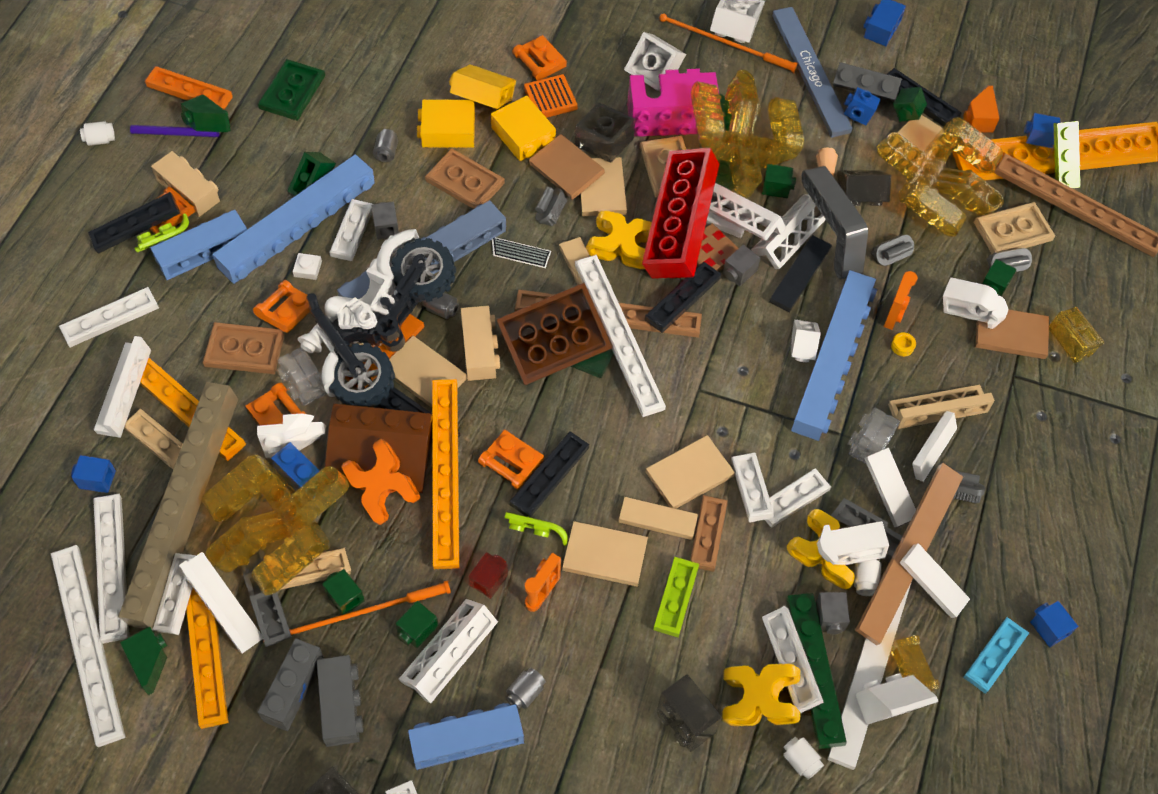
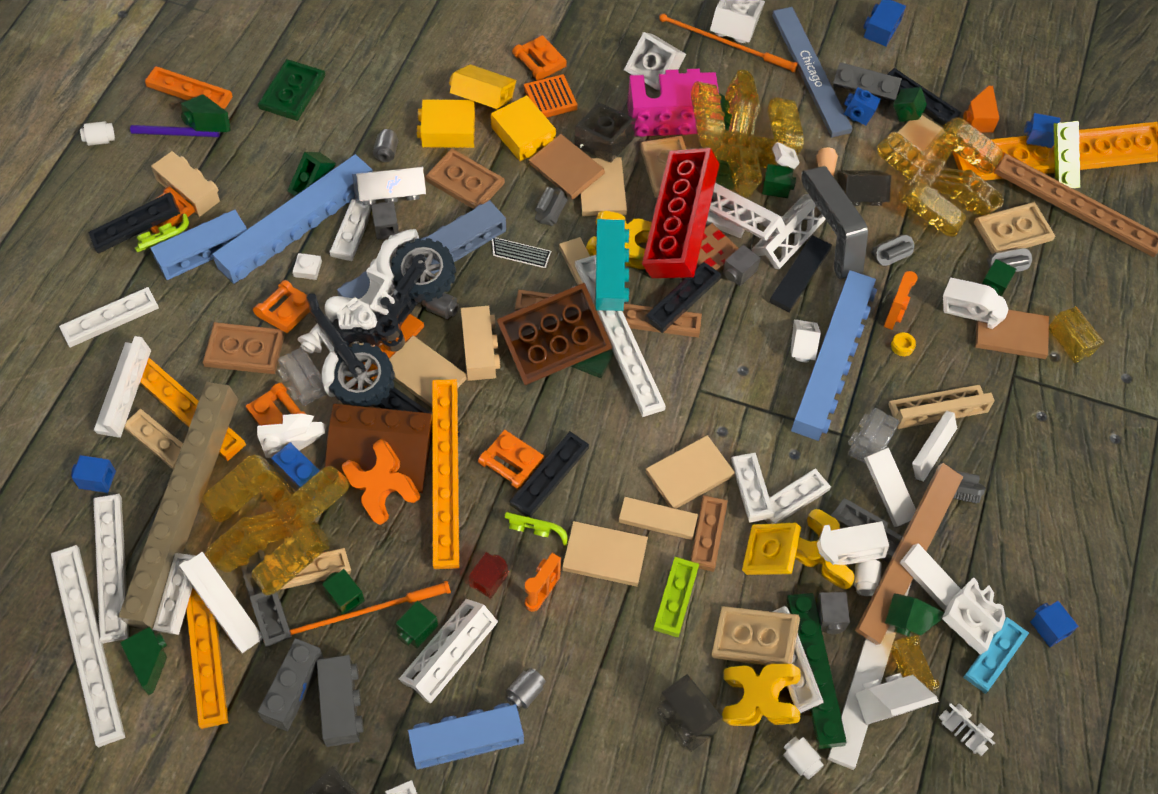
none -> brick [352,167,426,205]
none -> teal brick [595,219,629,311]
none -> tan tile [712,606,800,665]
none -> yellow plate [742,523,801,575]
none -> white plate [772,142,800,169]
none -> dark green slope [885,593,945,637]
none -> white hinge [939,704,995,756]
none -> white plate [942,578,1006,655]

